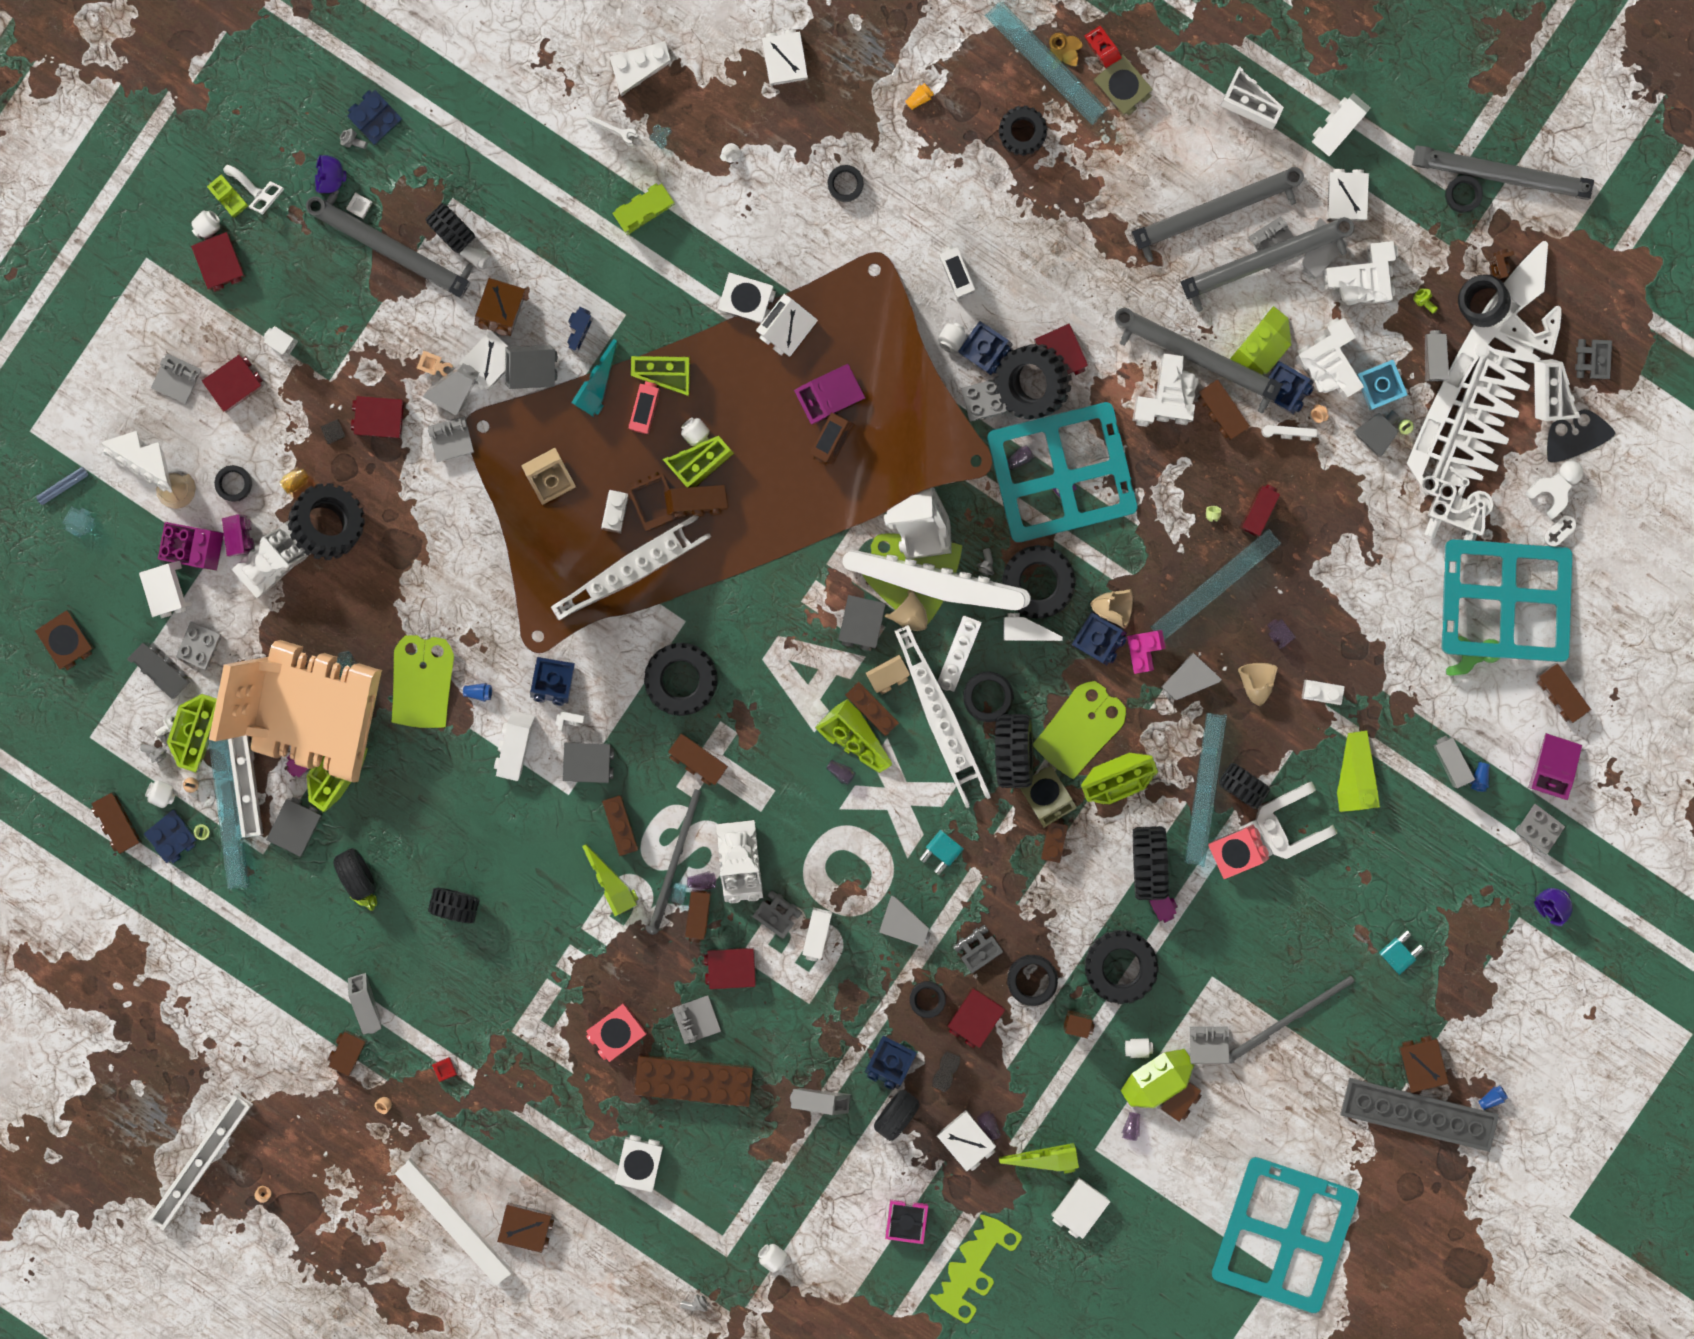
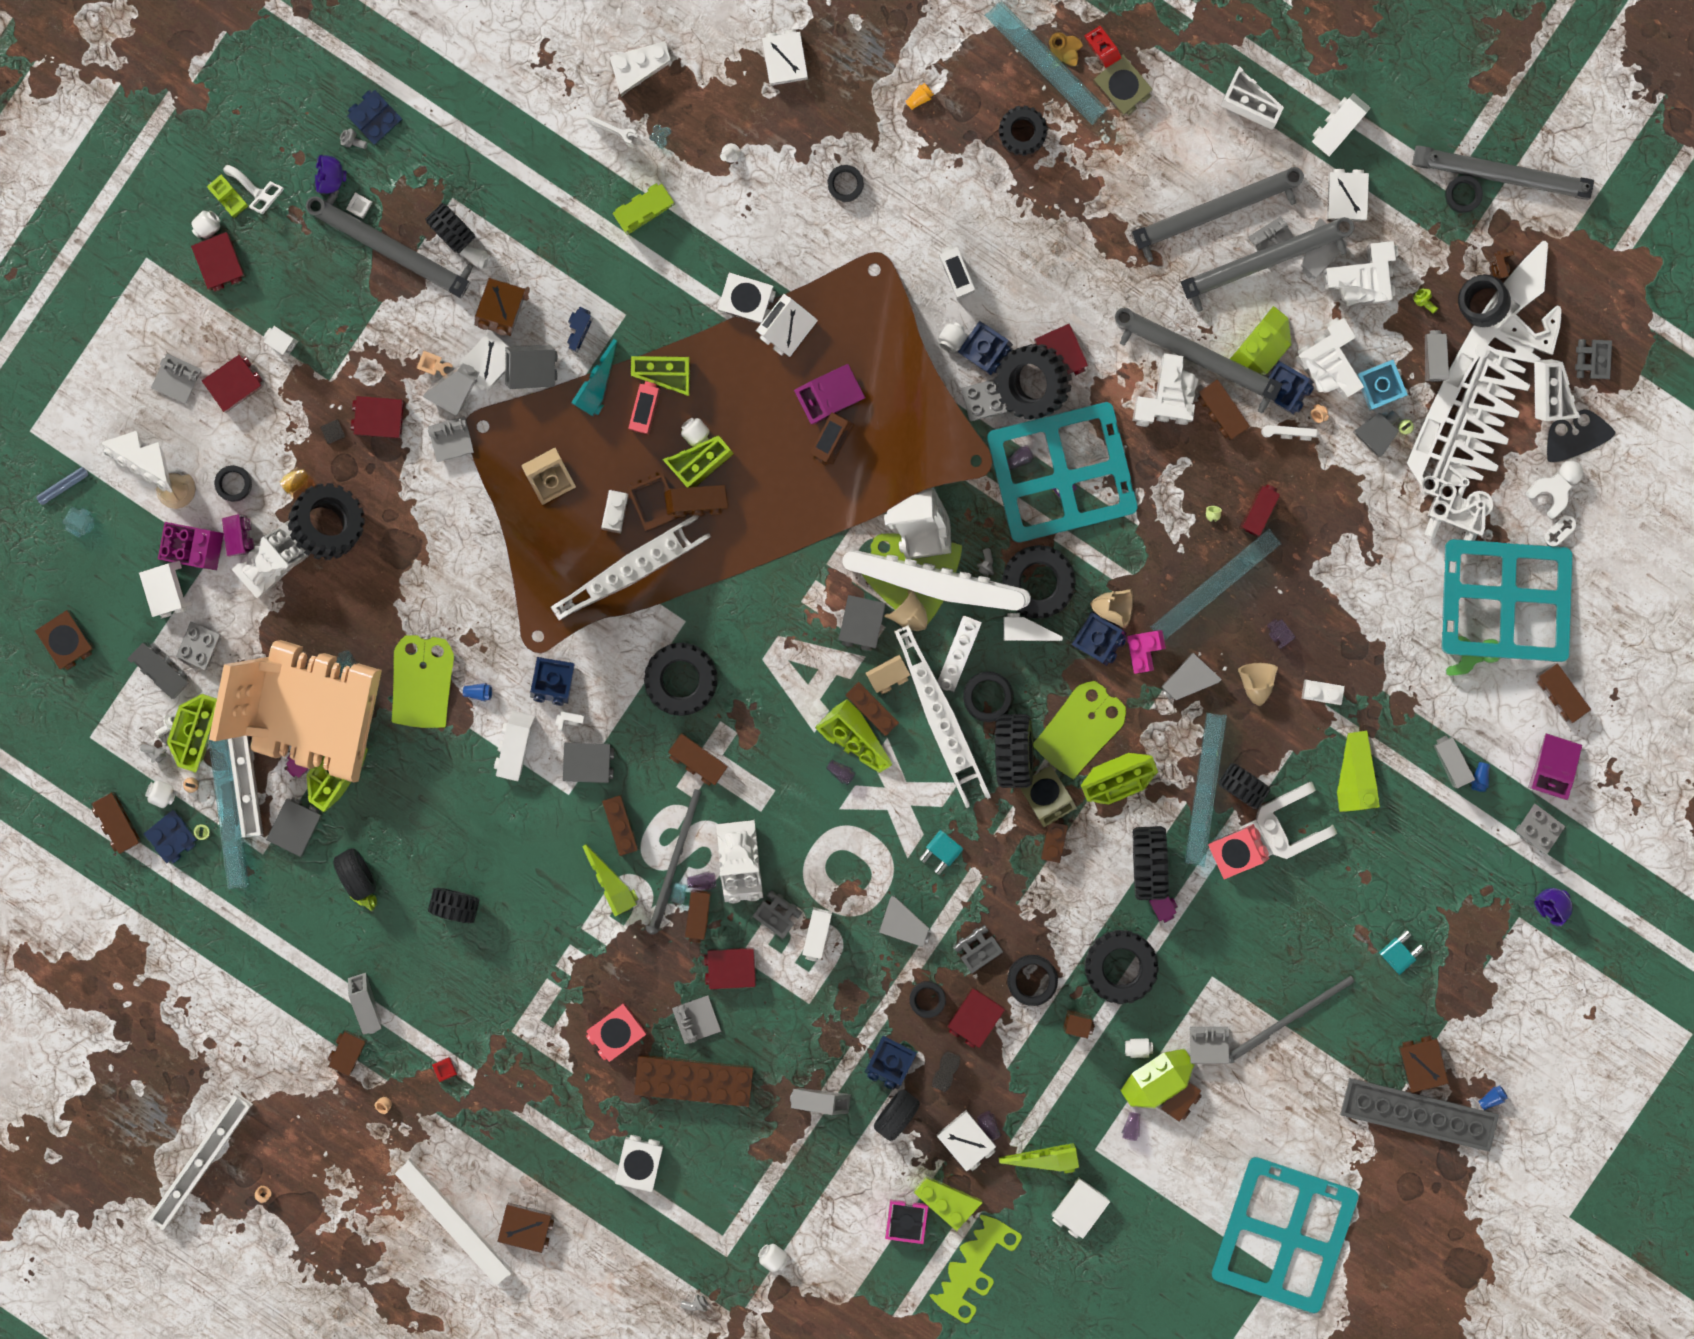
none -> lime wedge [914,1176,982,1231]

